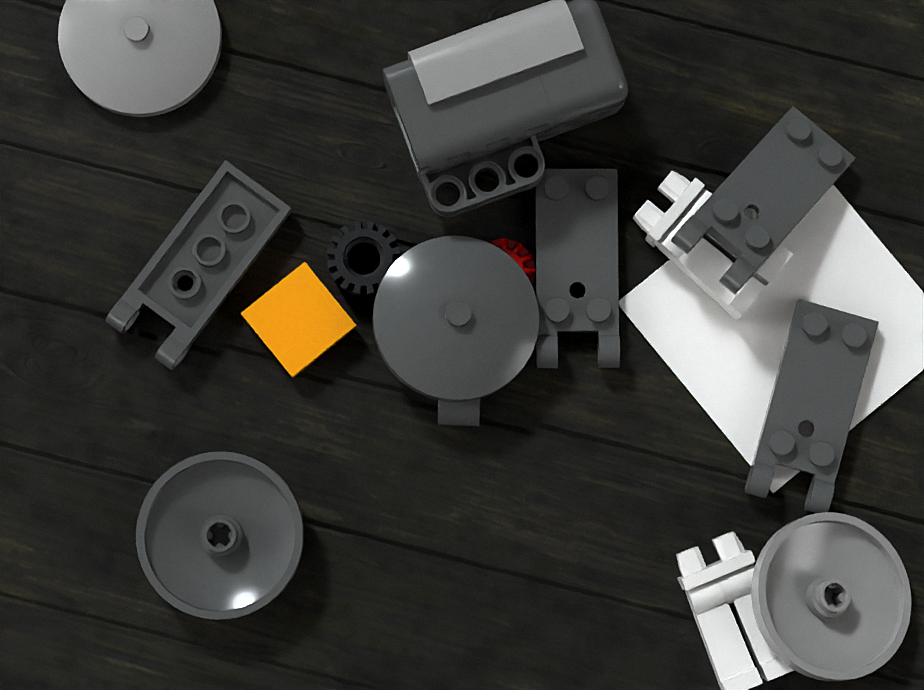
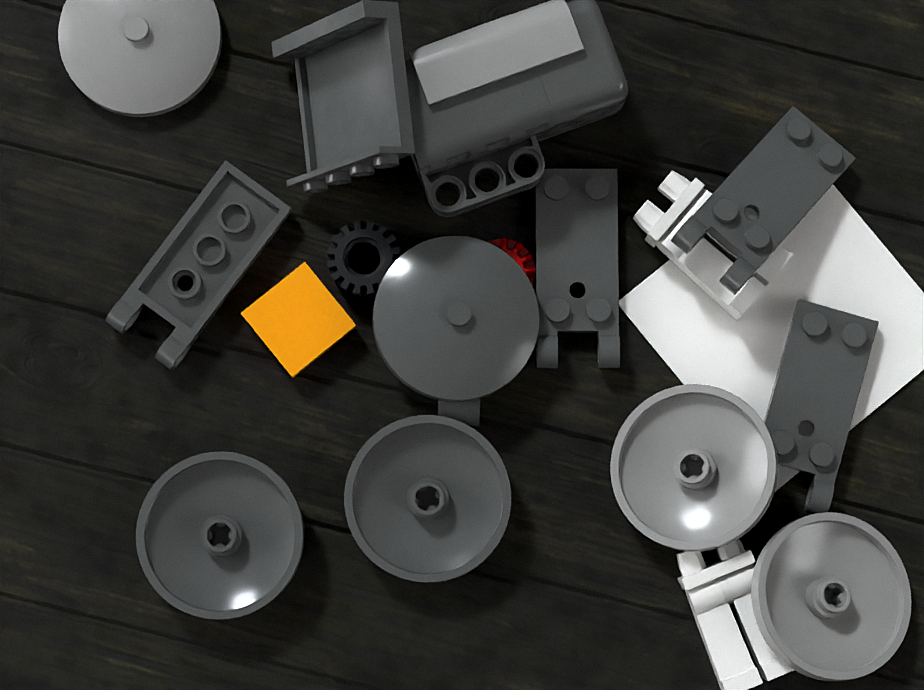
none -> dark grey panel [271,0,415,193]
none -> dark grey dish [344,415,511,582]
none -> light grey dish [610,384,778,552]

